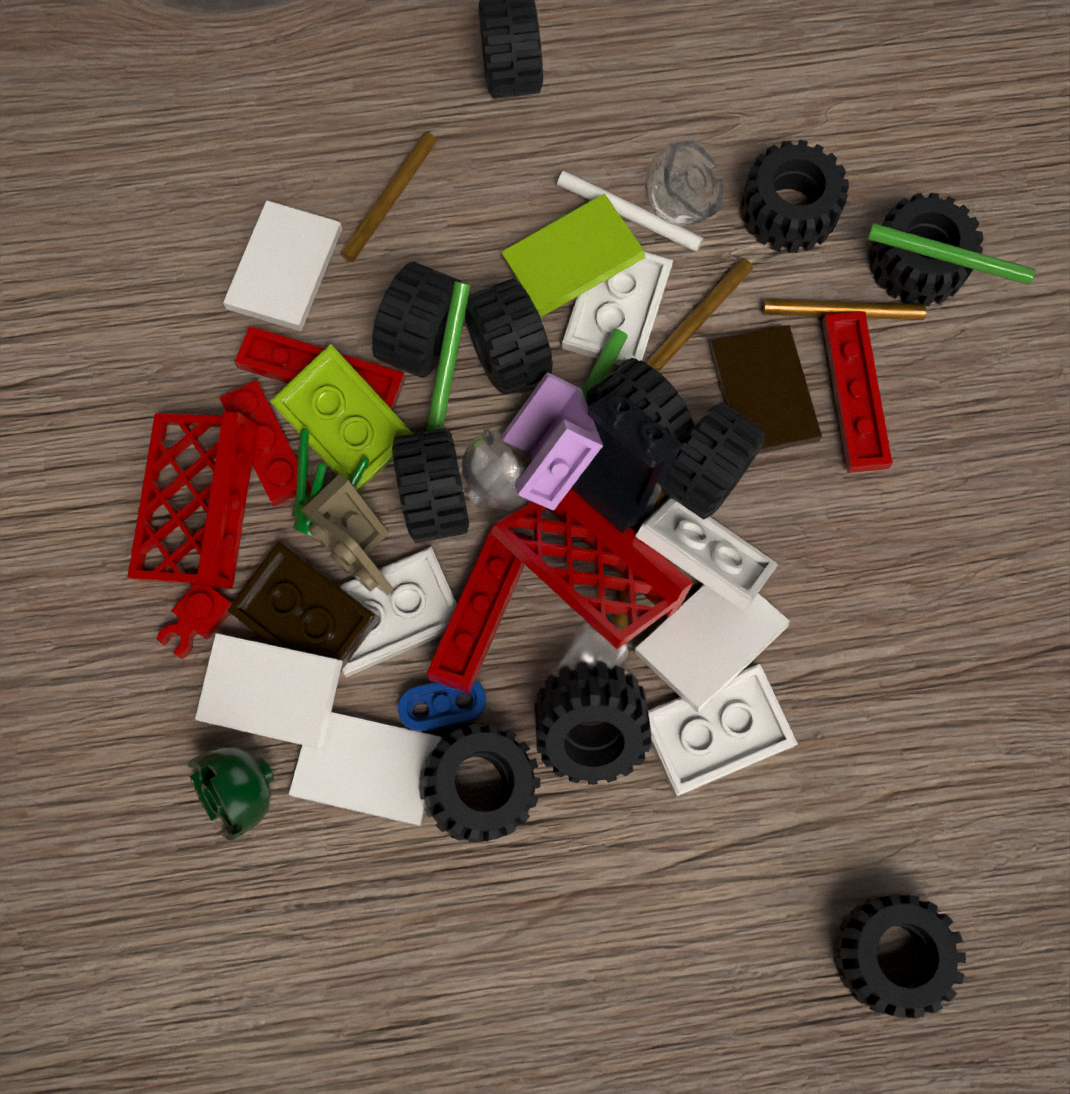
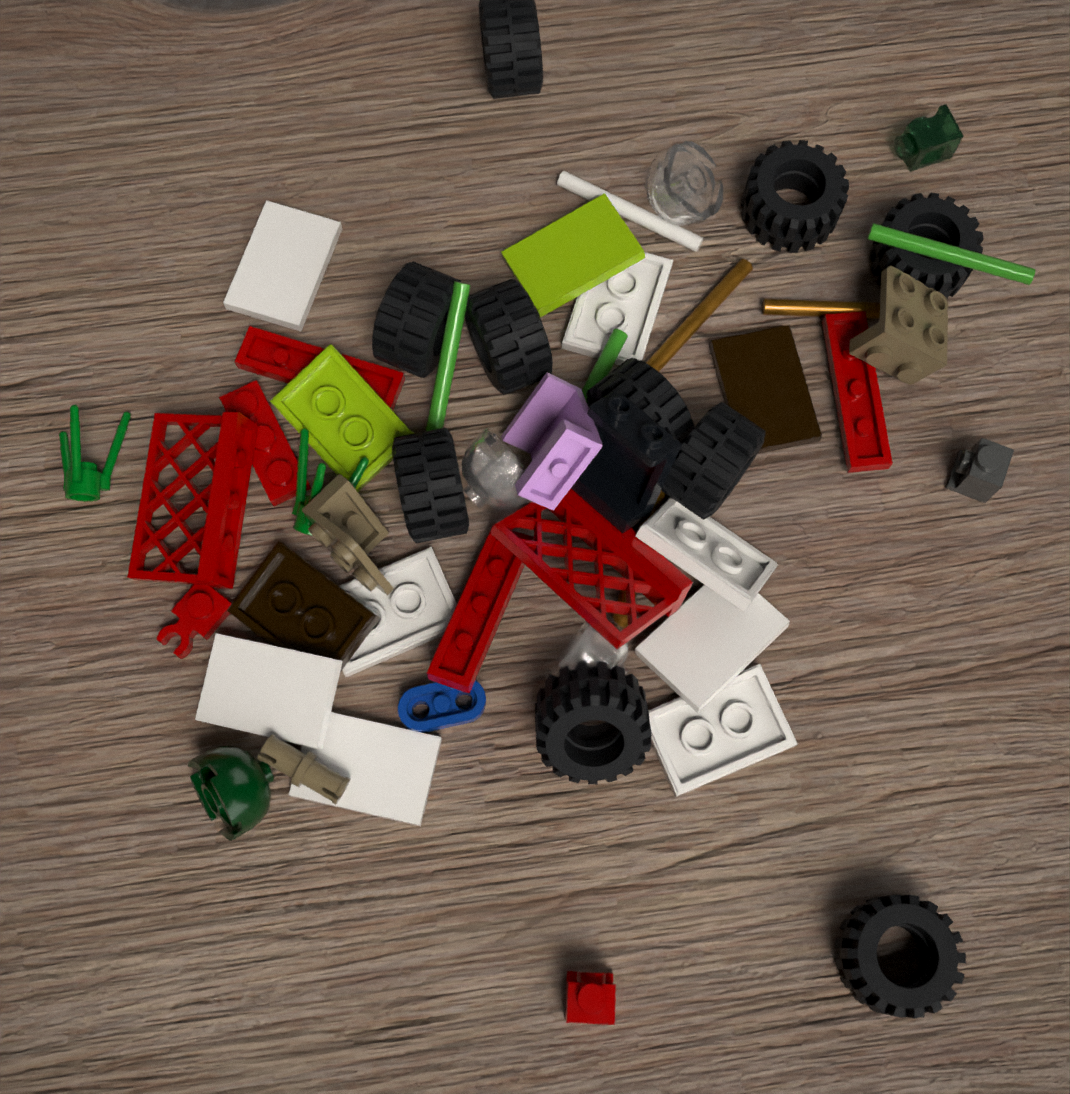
pearl gold bar [340,132,437,262] -> none
black tyre [419,724,540,842] -> none
none -> green plant [59,405,131,502]
none -> dark tan pin [257,734,351,805]
none -> red brick [565,971,616,1025]
none -> dark tan bracket [849,266,948,385]
none -> clear green brick [894,104,963,172]
none -> dark grey brick [946,438,1014,503]

